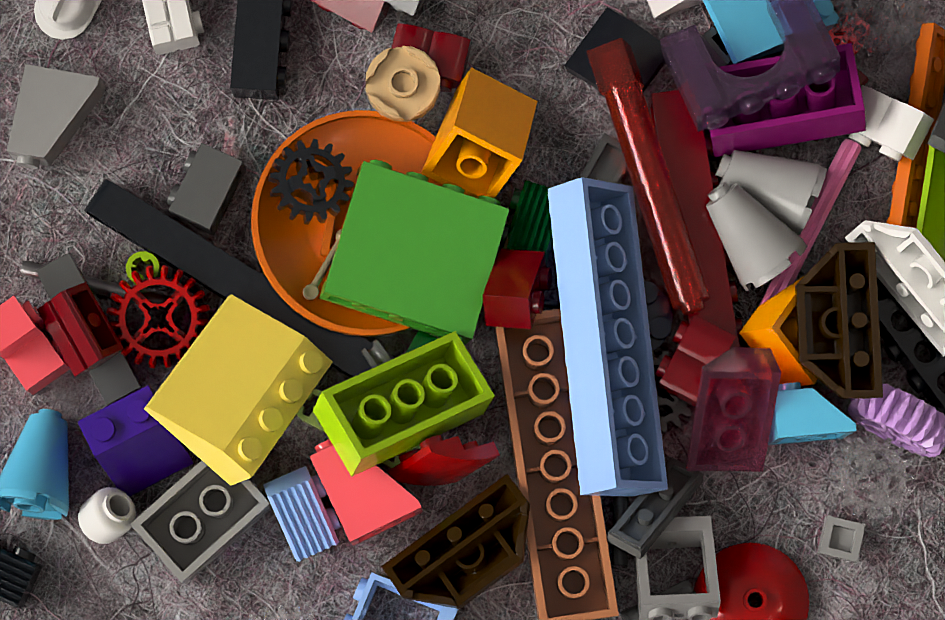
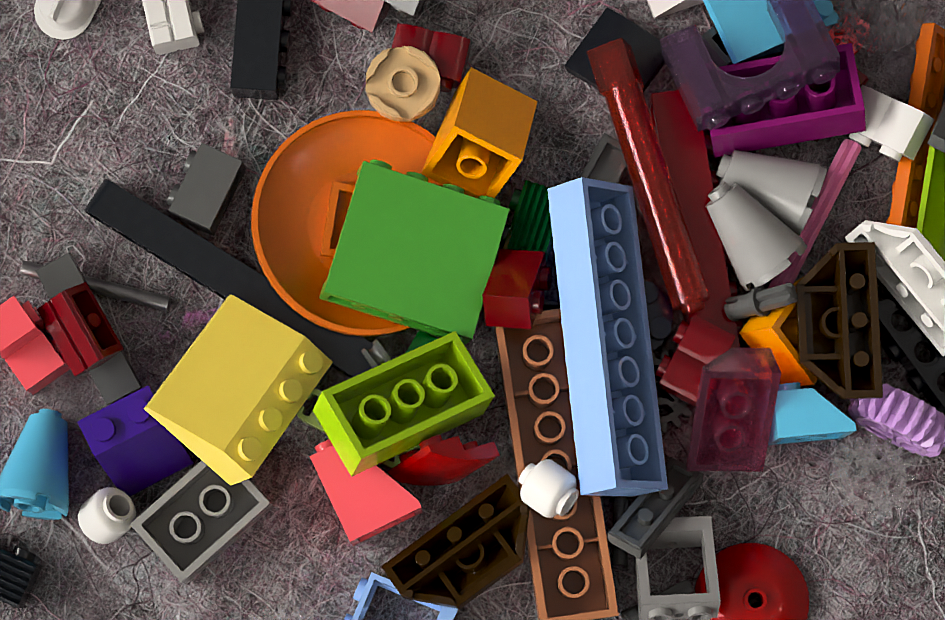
light grey slope [7,64,105,169] -> none
red gear [106,265,210,369] -> none
lime bush [126,251,161,288] -> none
light blue brick [263,466,341,561] -> none
black gear [268,139,354,225] -> none
dark tan hinge [303,229,342,300] -> none
light grey plate [817,515,865,563] -> none
none -> white head [519,459,579,518]
none -> dark grey axle [724,283,798,322]

